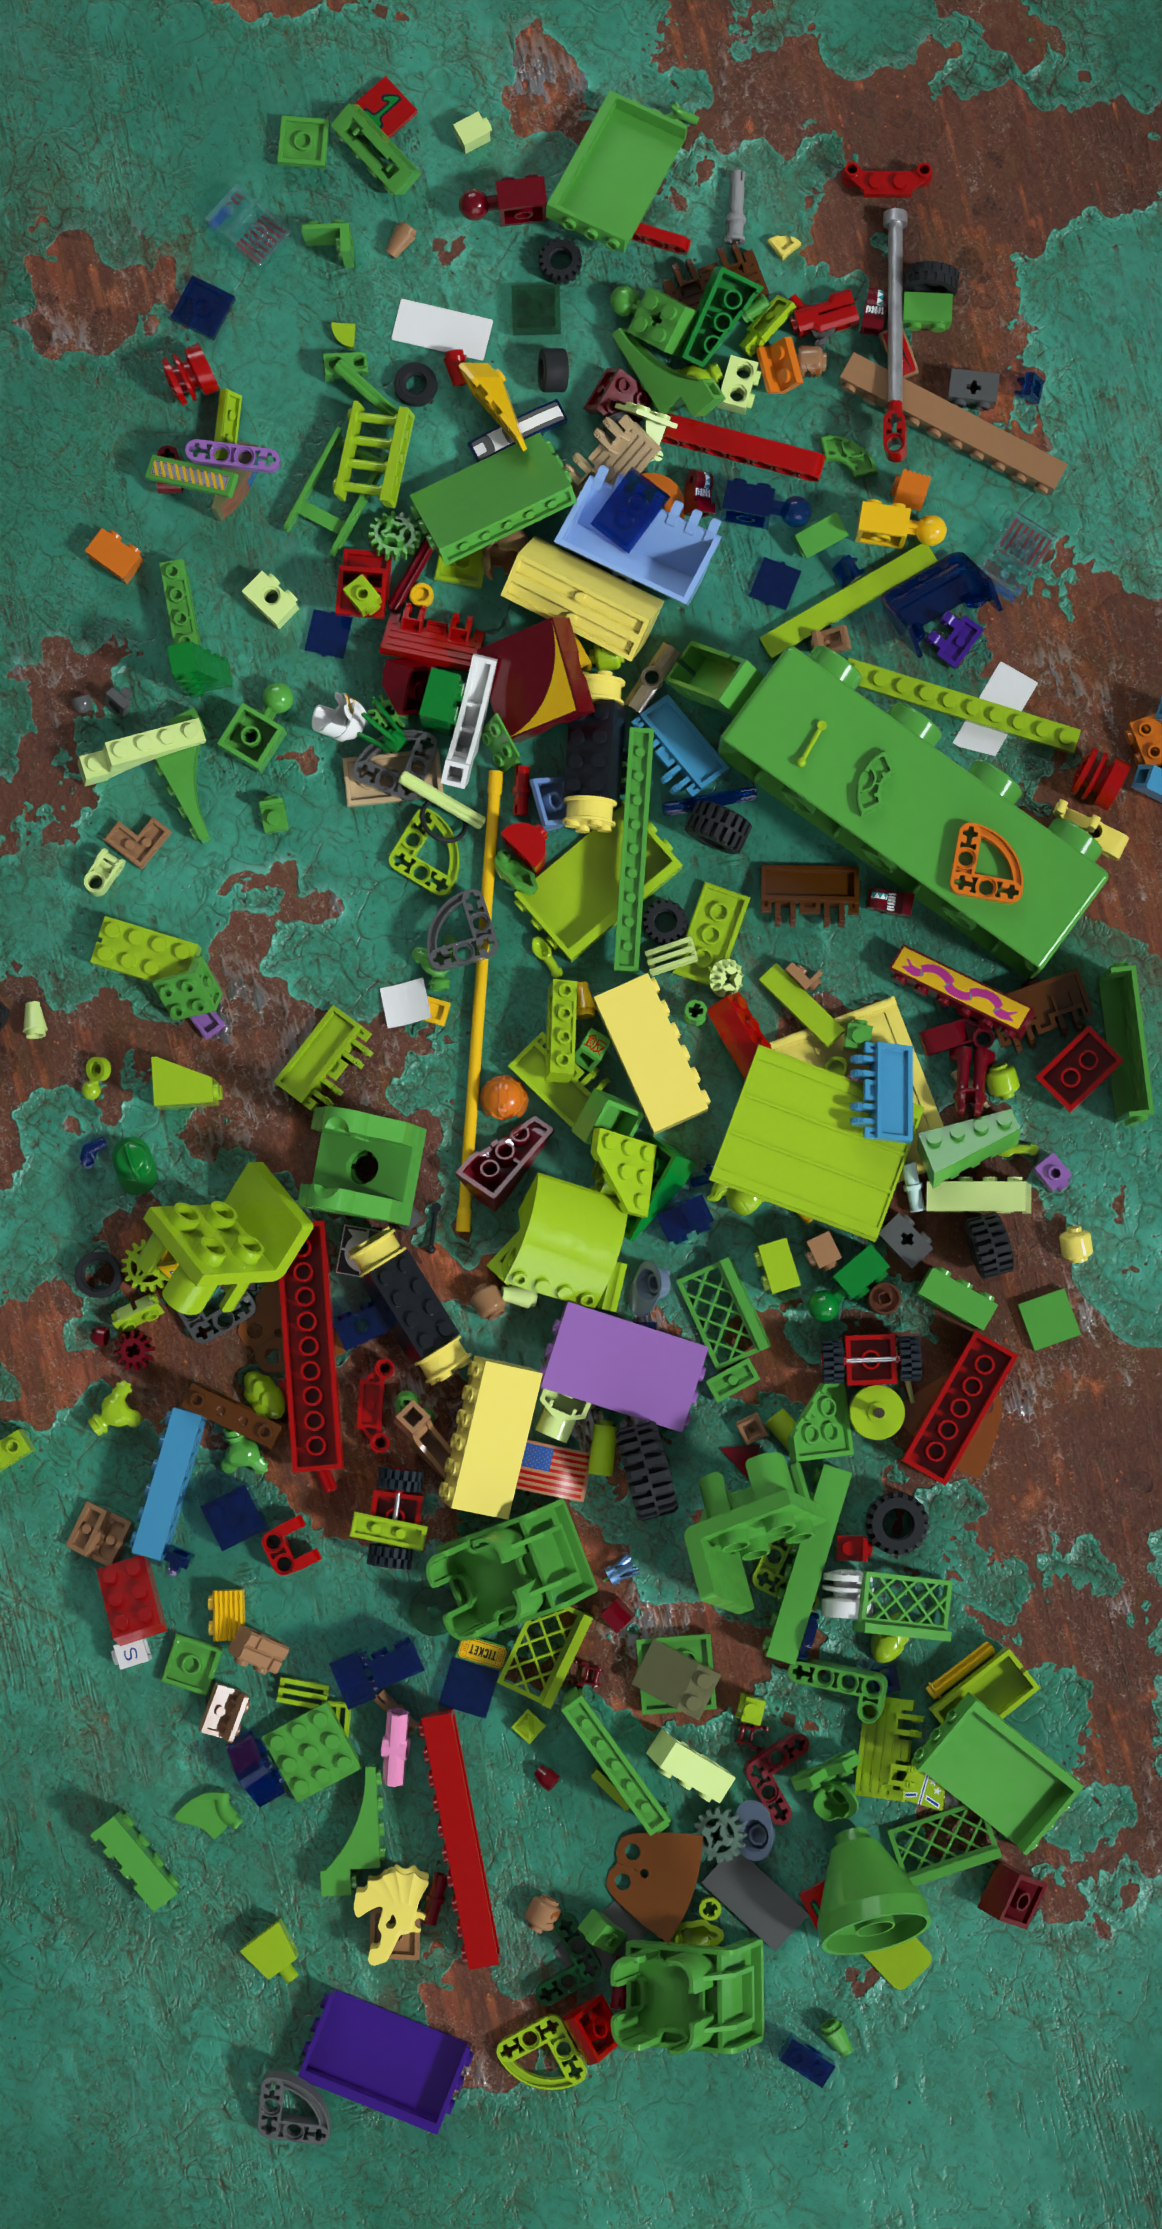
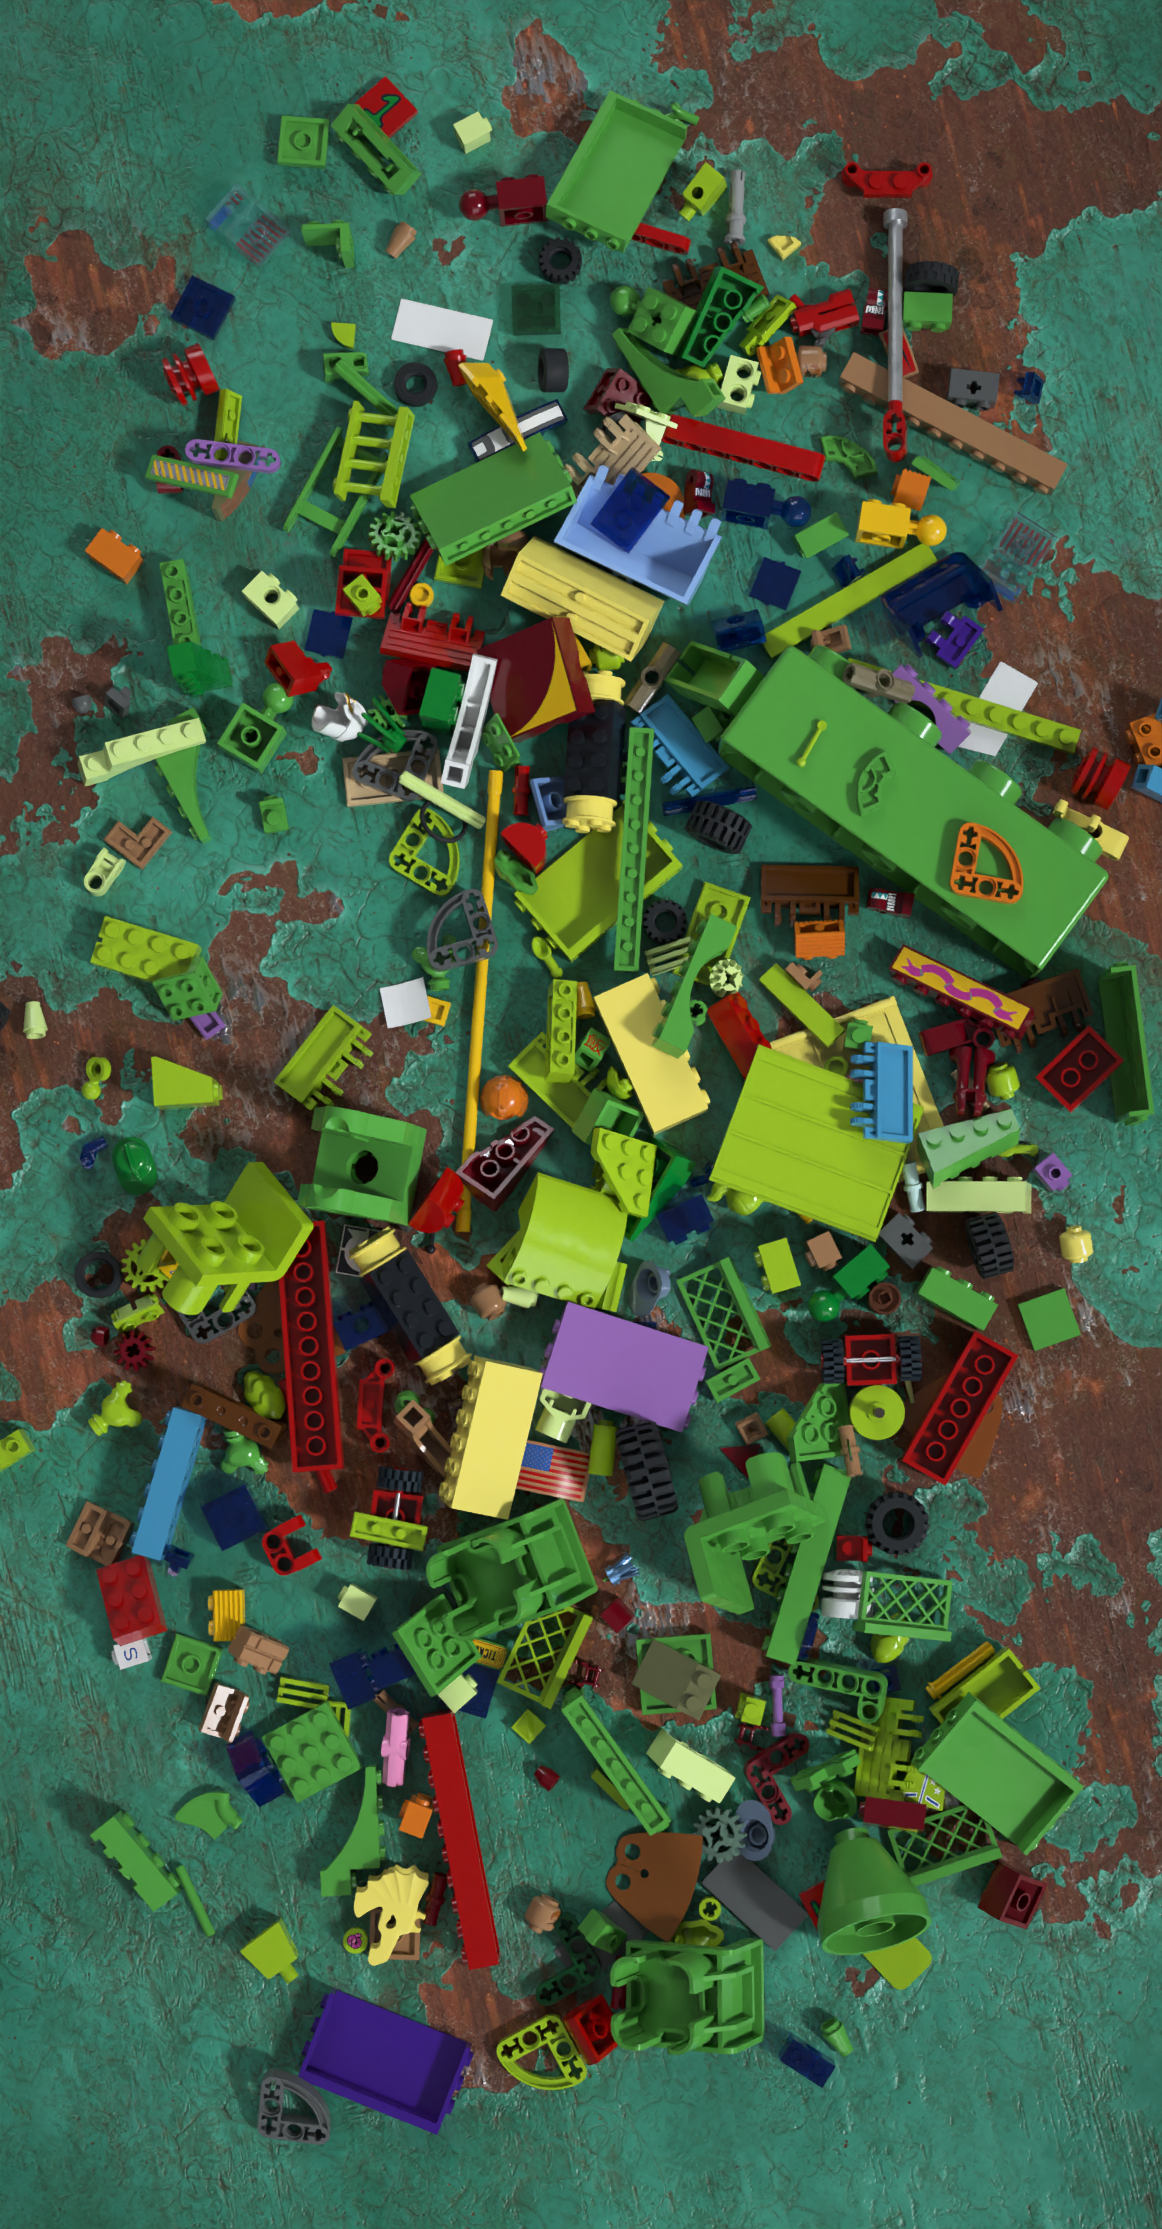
none -> bright green bar [175,1864,215,1937]
none -> red hinge [264,640,332,697]
none -> yellowish green brick [337,1583,378,1621]
none -> lime tile [343,1927,369,1954]
none -> bright green plate [392,1593,482,1697]
none -> orange brick [398,1793,434,1839]
none -> red brick [408,1167,465,1233]
none -> yellowish green brick [438,1673,478,1713]
none -> lime arm [607,1066,633,1099]
none -> bright green arch [652,914,737,1059]
none -> lime torso [678,162,728,222]
none -> bright green brick [692,706,732,743]
none -> clear blue brick [710,609,767,652]
none -> medium lavender bar [769,1674,786,1736]
none -> orange brick [794,919,845,960]
none -> lime tile [826,1710,880,1751]
none -> medium nougat pin [838,1425,862,1477]
none -> dark tan piece [843,663,915,704]
none -> dark red brick [858,1796,927,1833]
none -> medium lavender arch [891,663,971,755]
none -> bright green tile [911,455,961,491]

